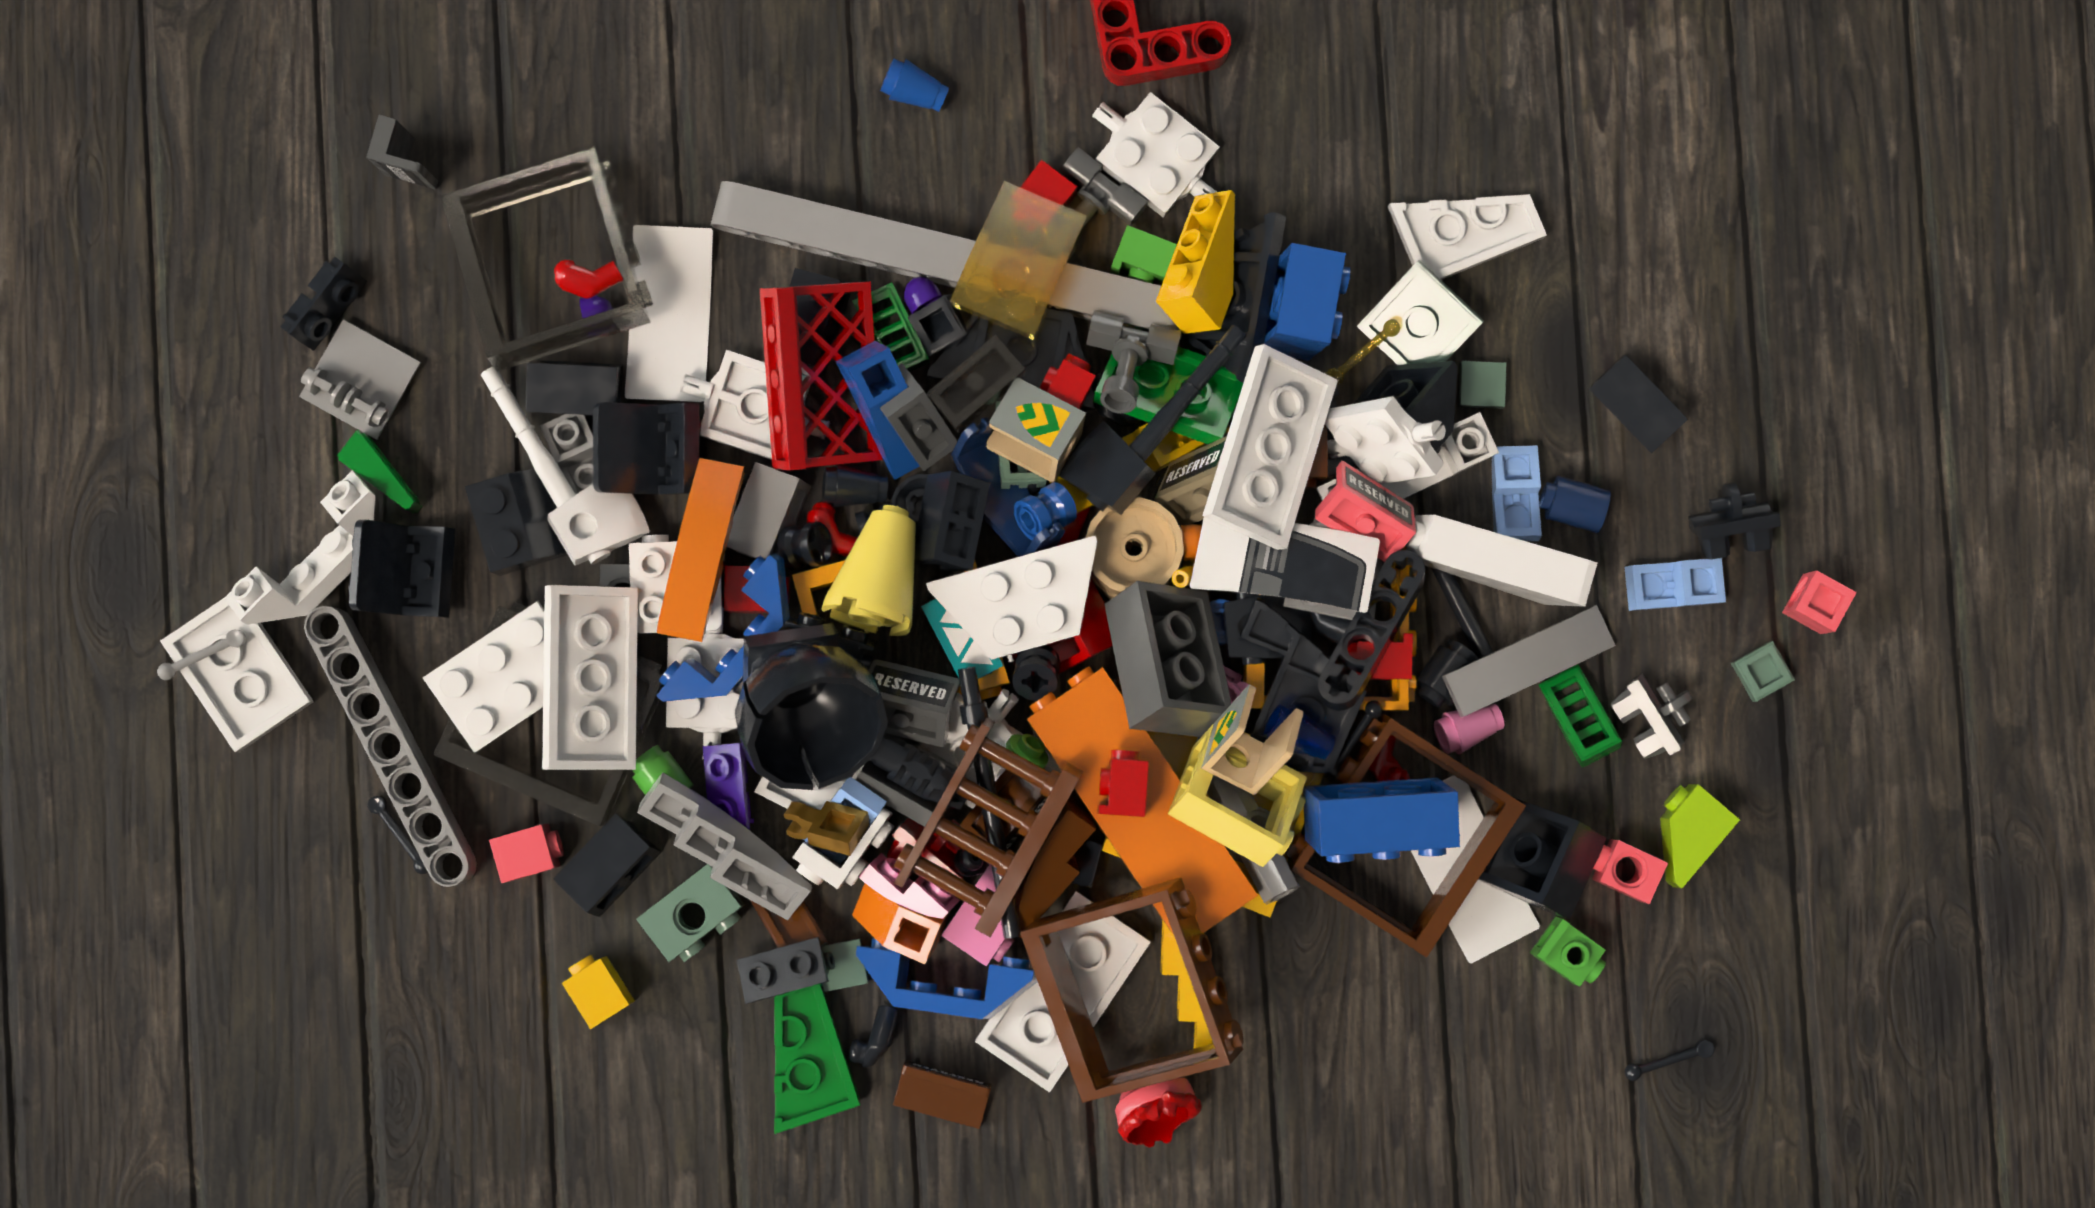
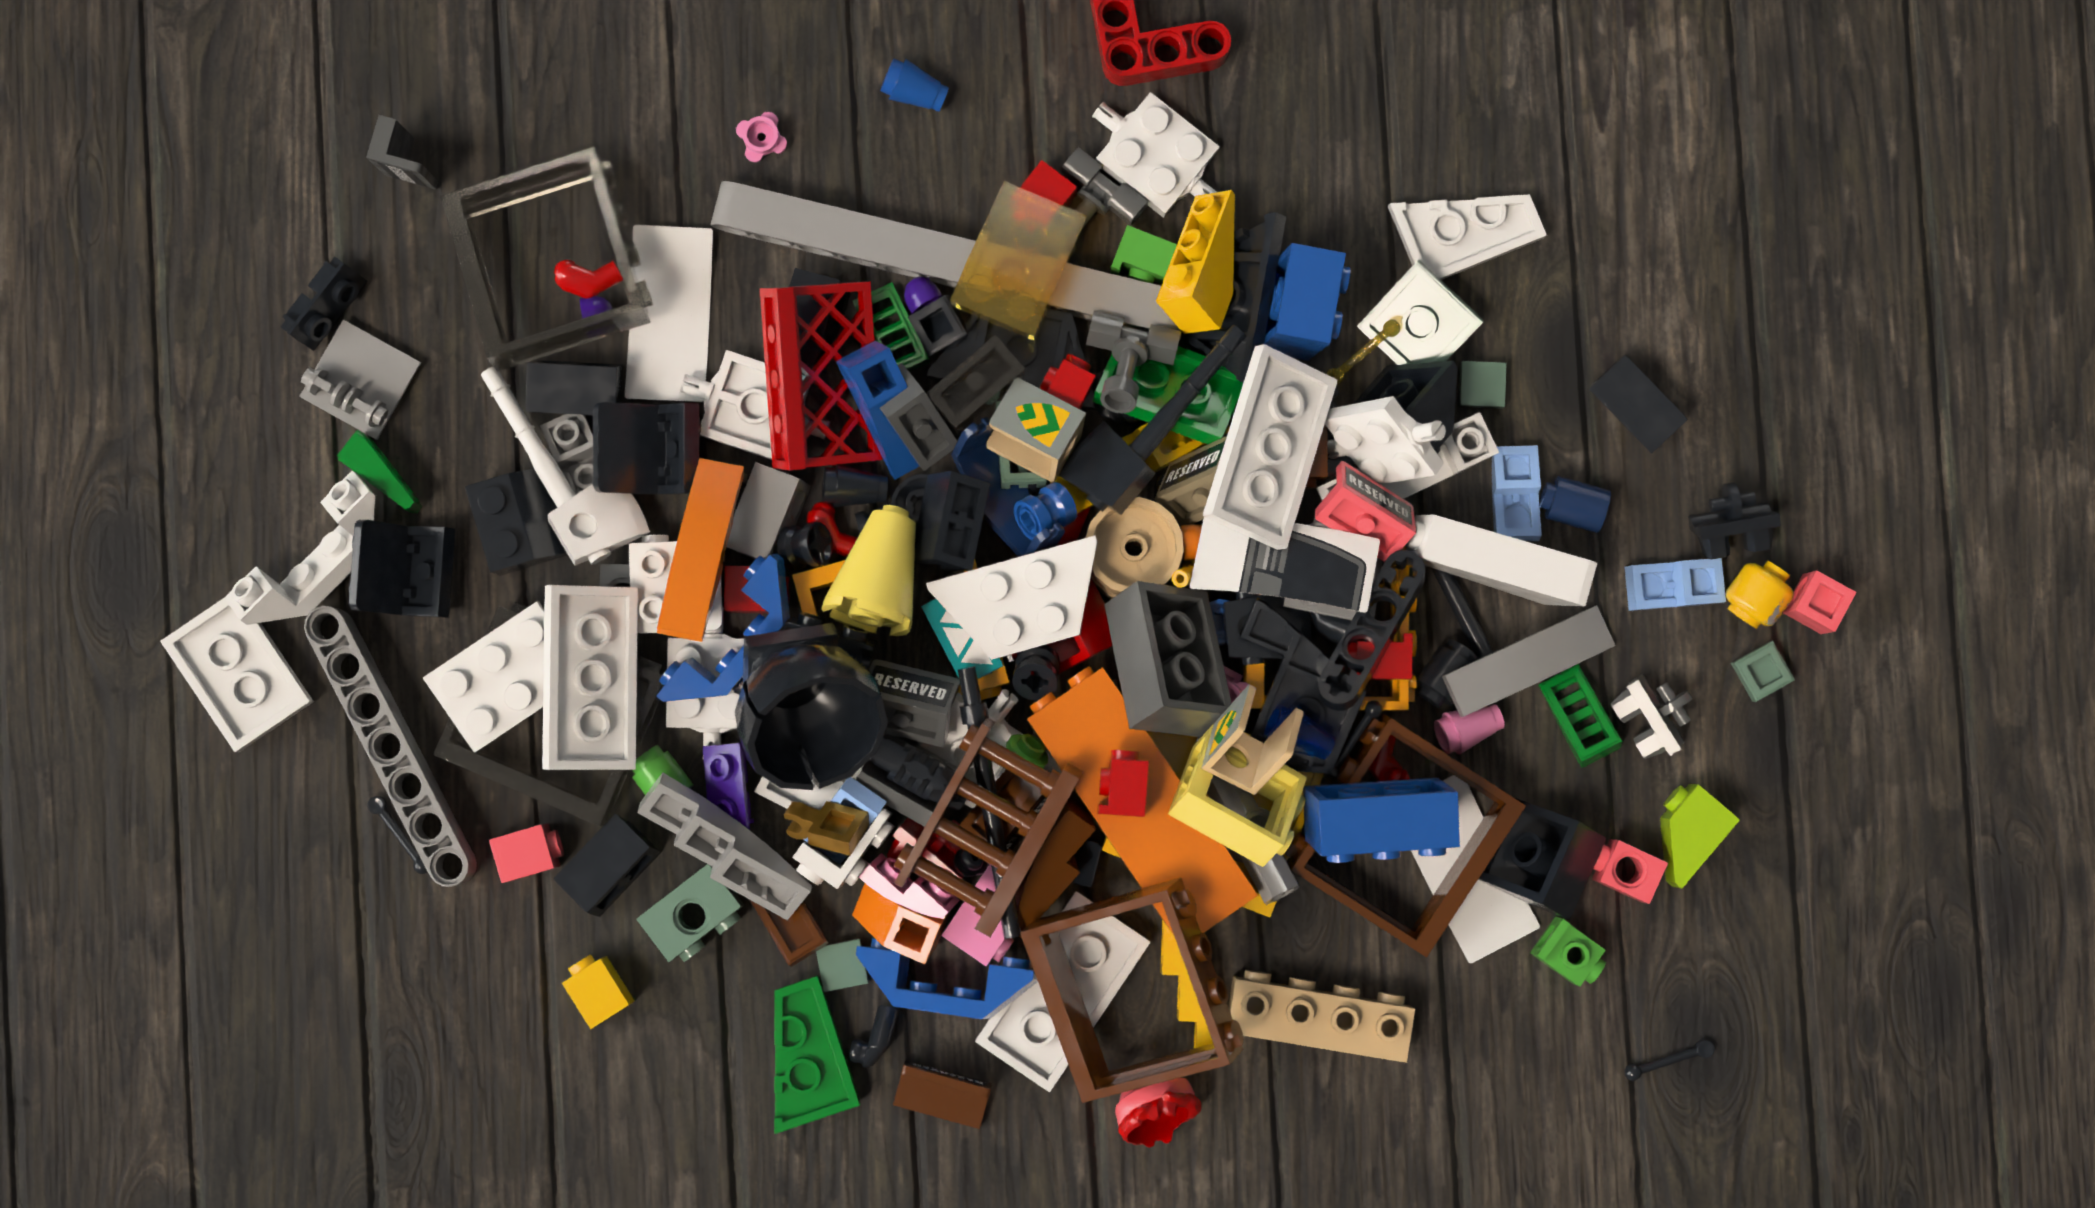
light grey hinge [157,629,246,680] -> none
black hinge [737,937,835,1004] -> none
none -> bright pink plate [736,112,787,163]
none -> tan brick [1228,970,1415,1063]
none -> yellow head [1725,560,1794,629]

